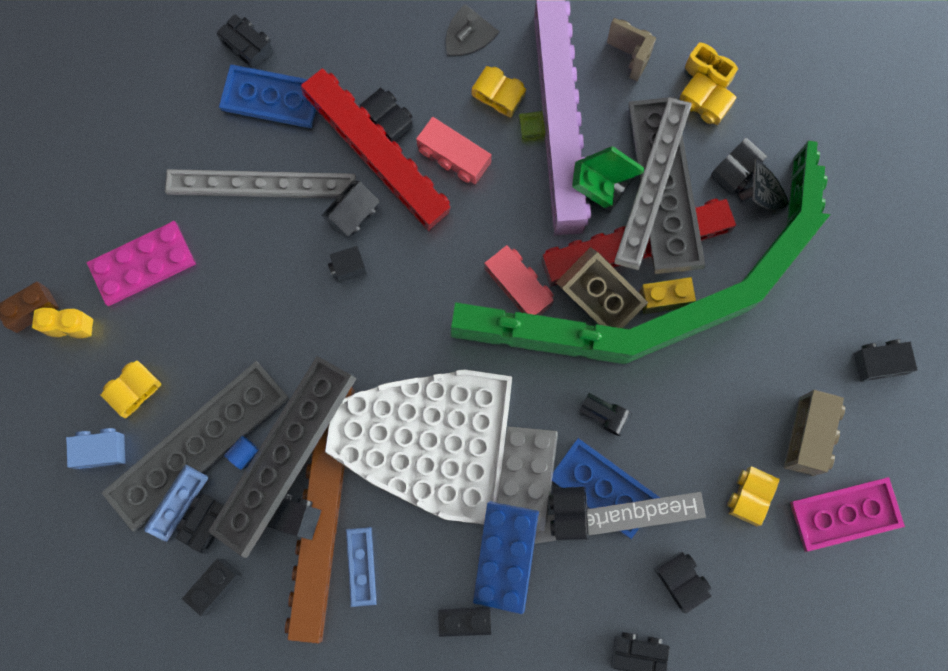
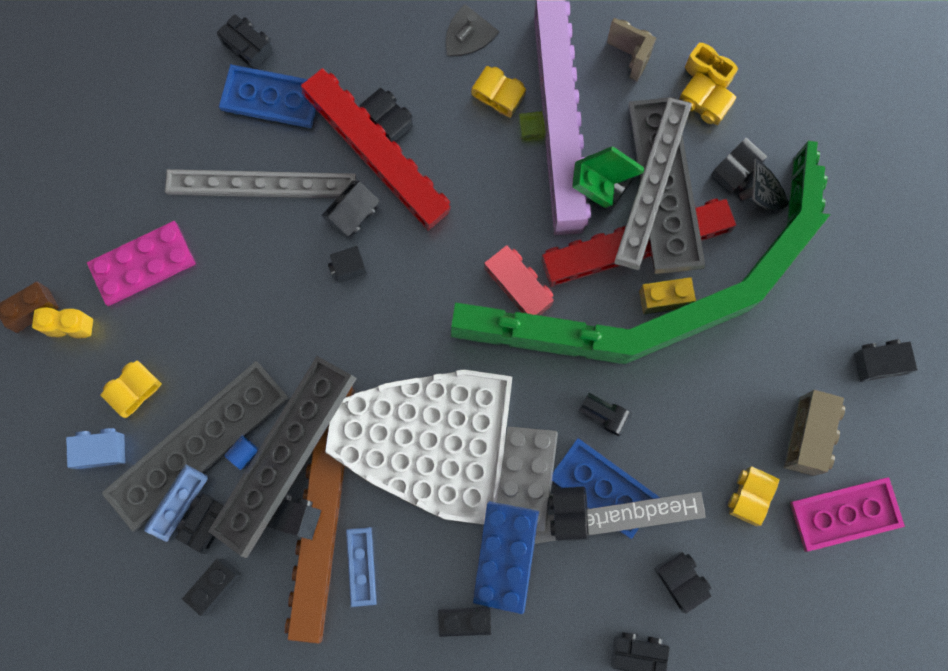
coral brick [416,117,492,185] -> none
dark tan brick [556,247,648,328] -> none

